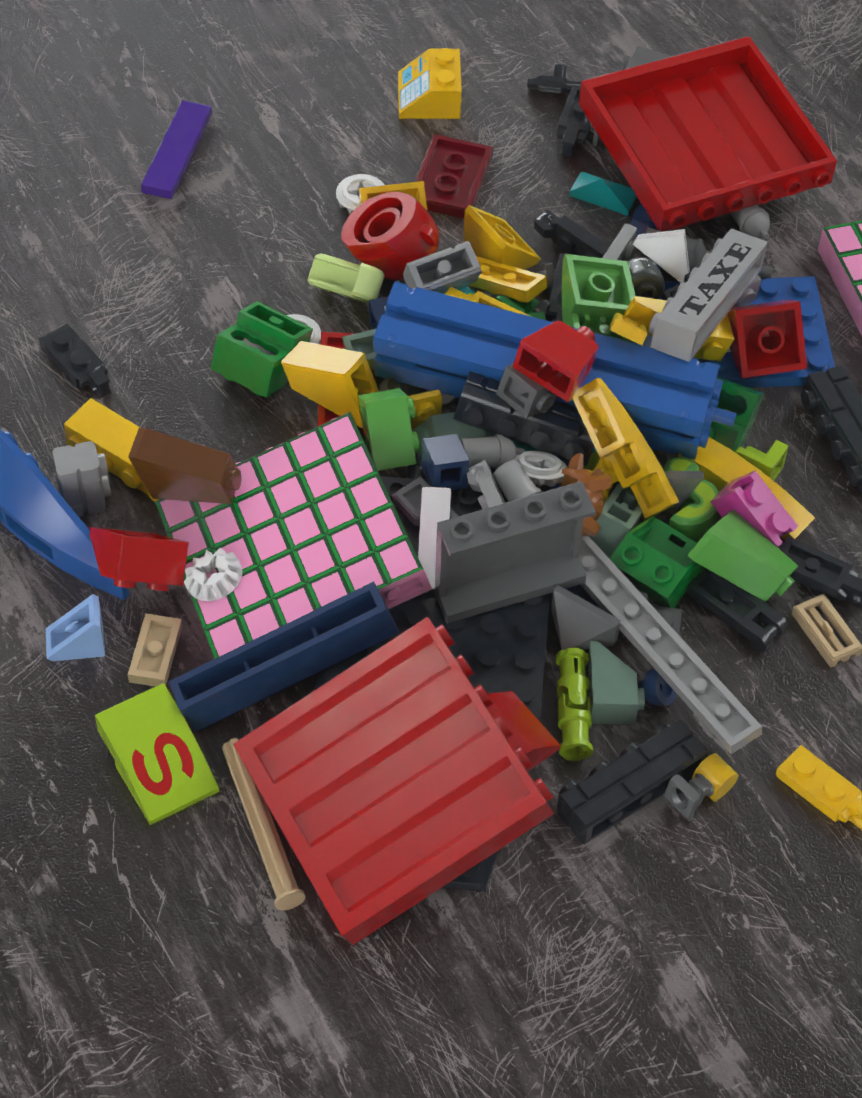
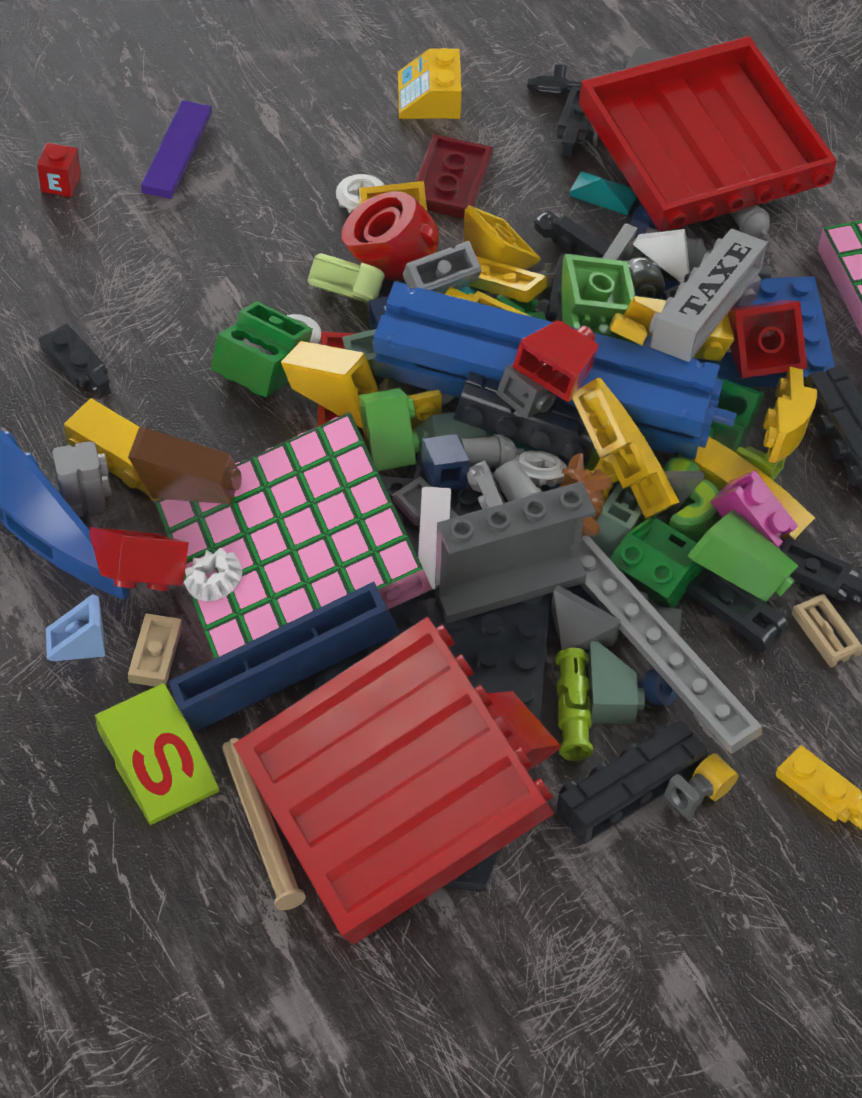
none -> red brick [37,142,81,197]
none -> yellow slope [763,367,817,463]

